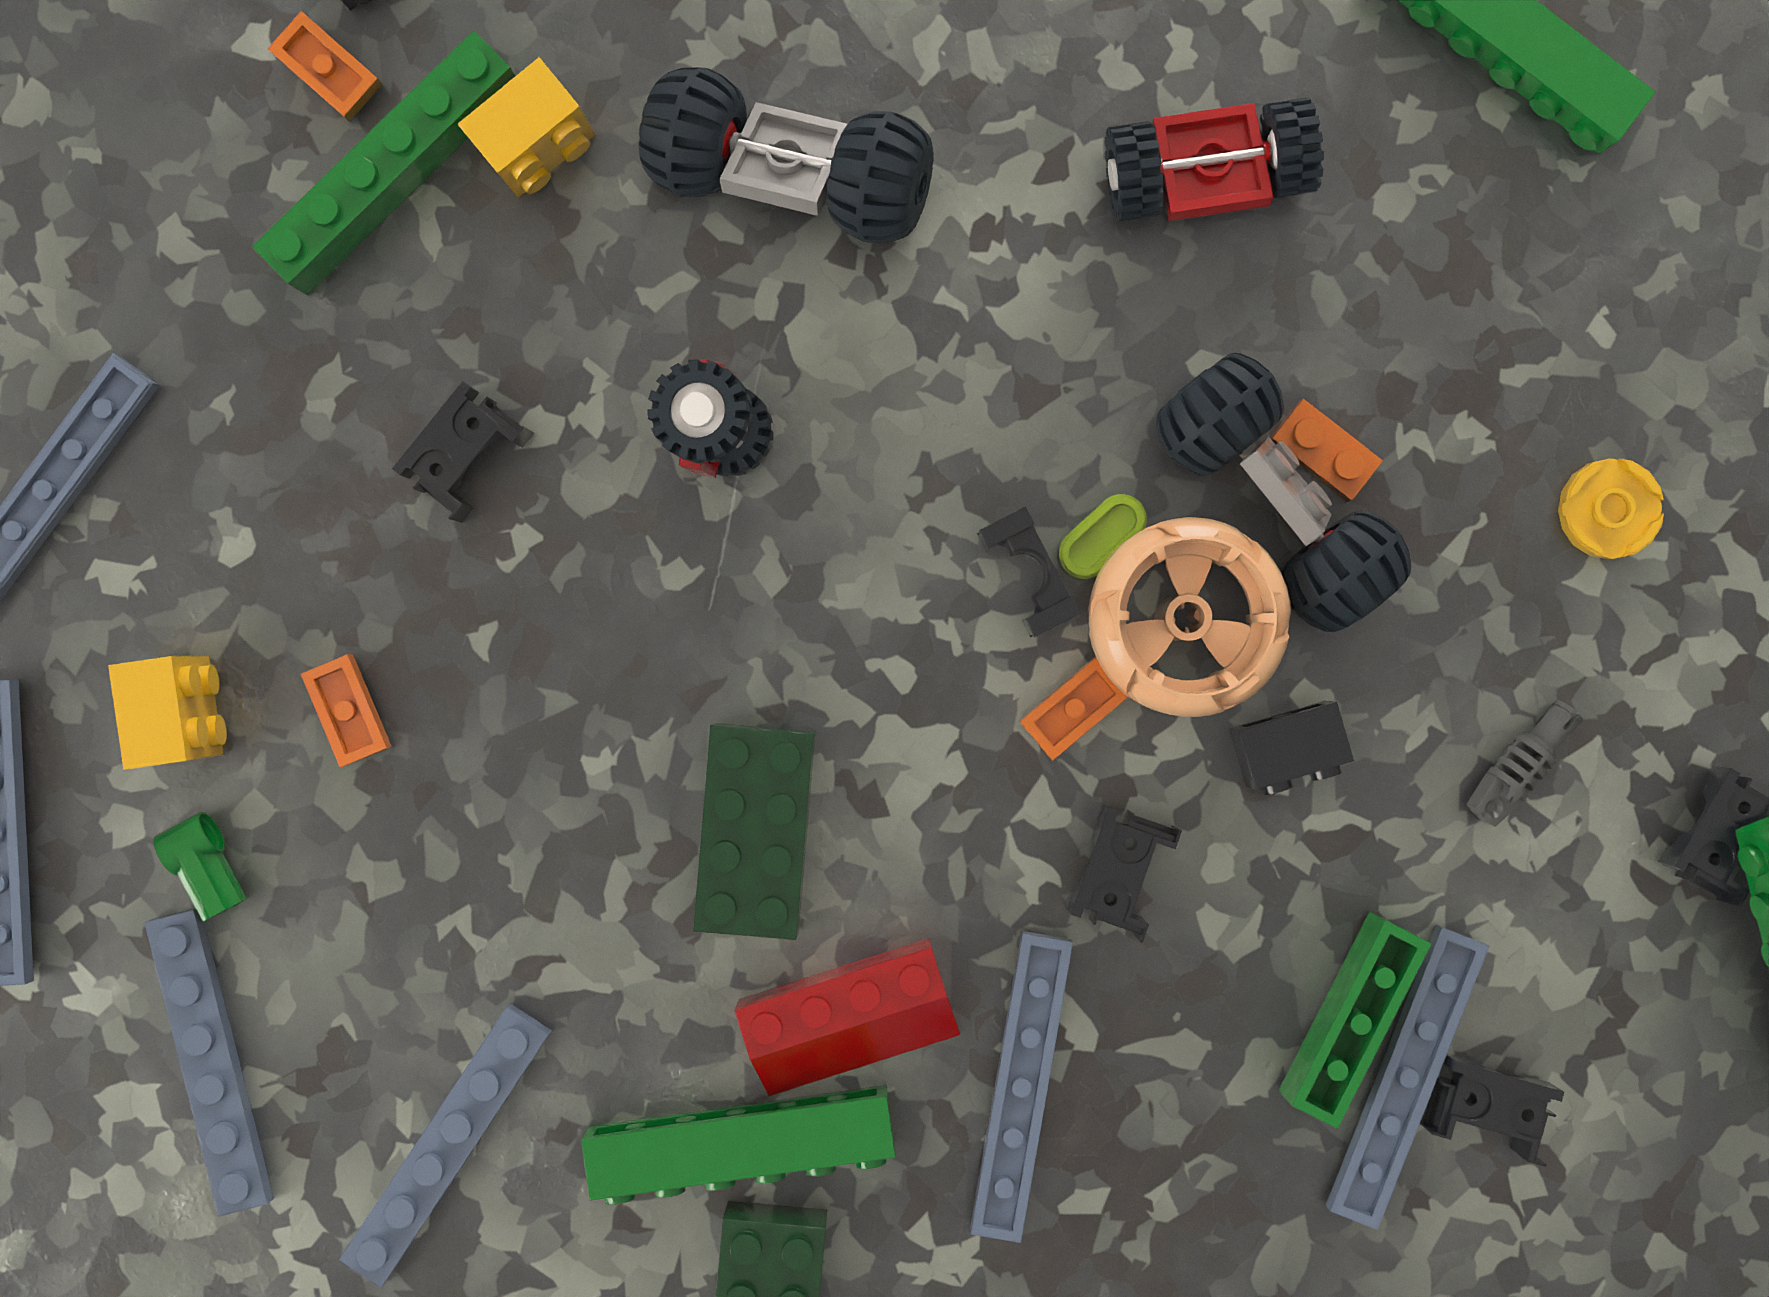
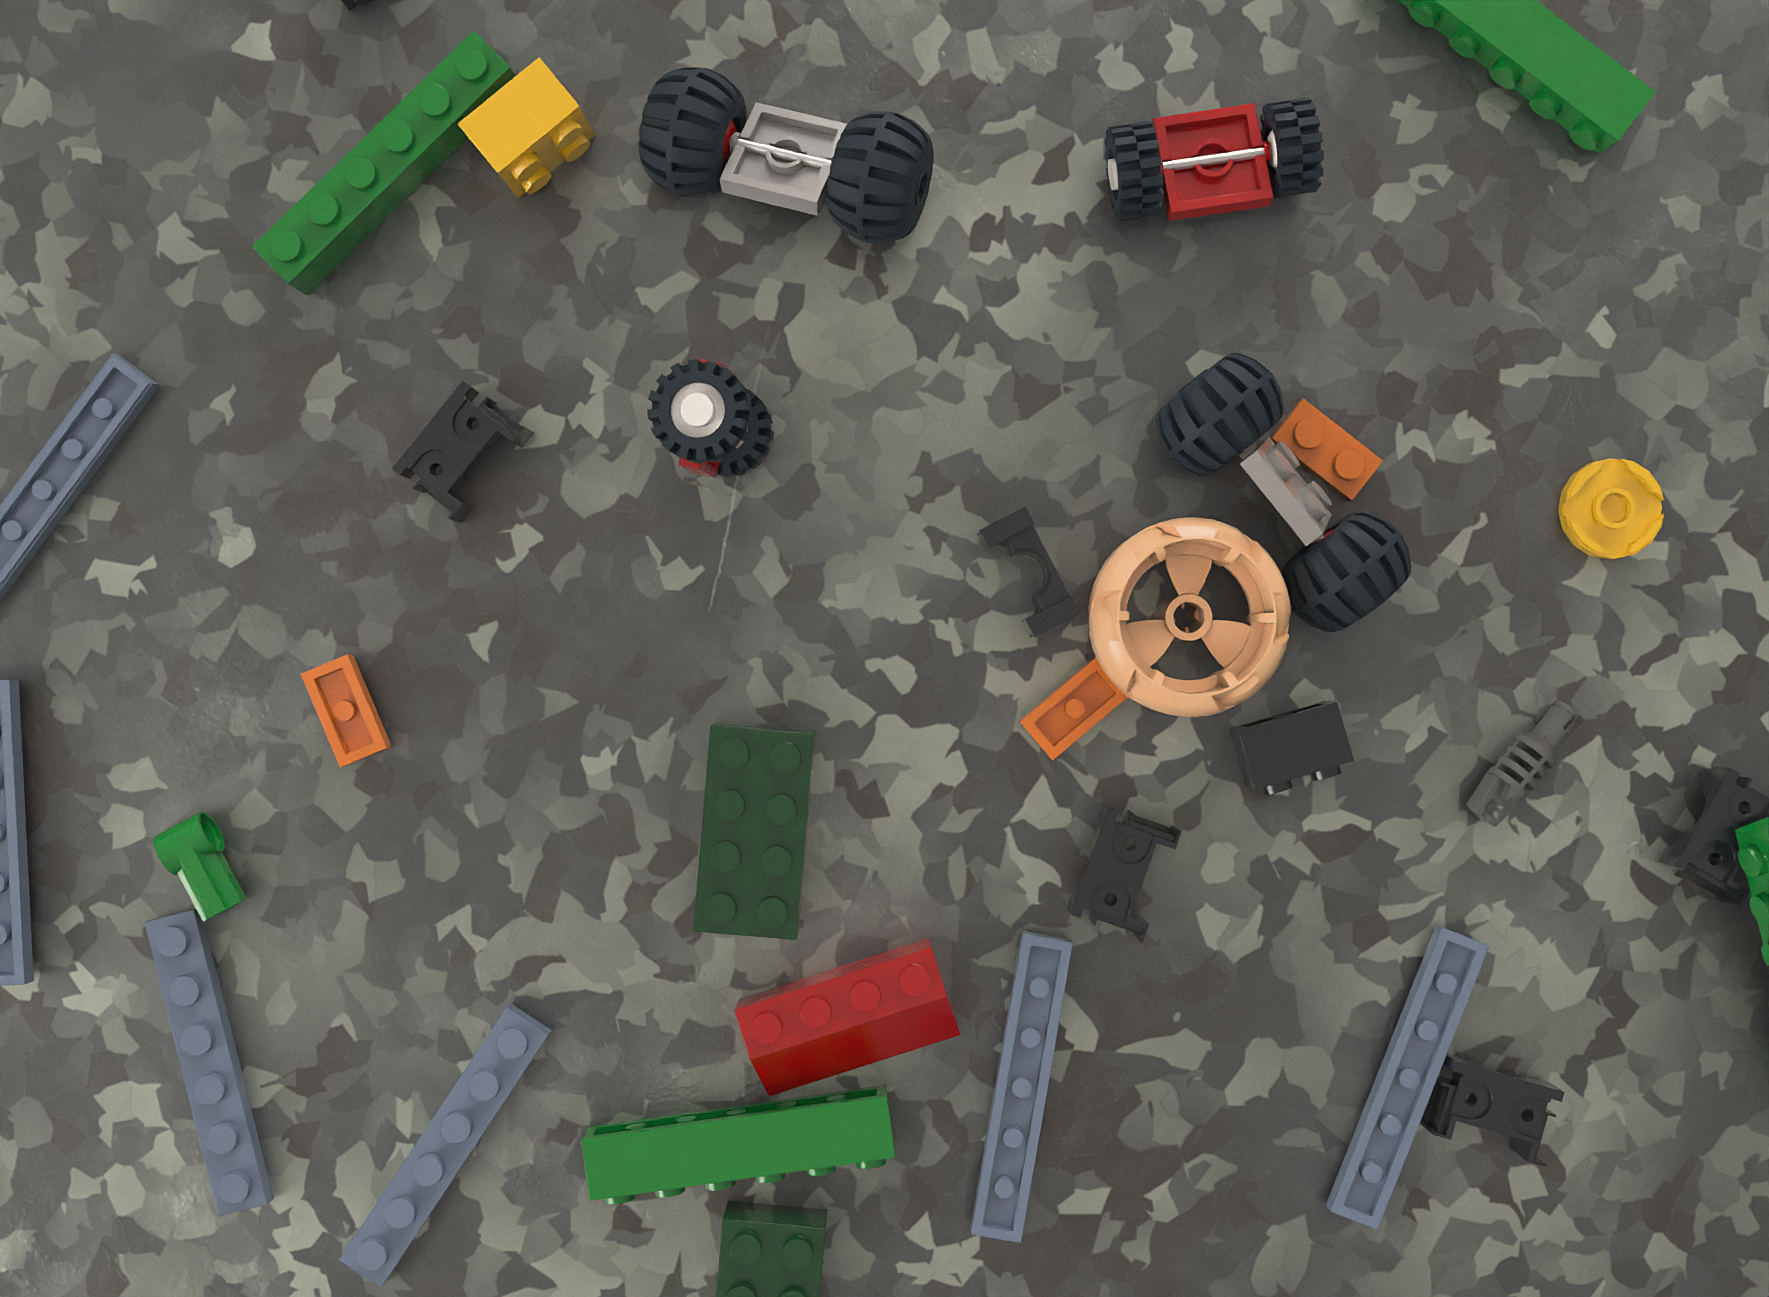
yellow brick [108,656,227,770] -> none
orange plate [268,11,383,122] -> none
lime tile [1057,494,1147,580] -> none
green brick [1278,911,1432,1129] -> none

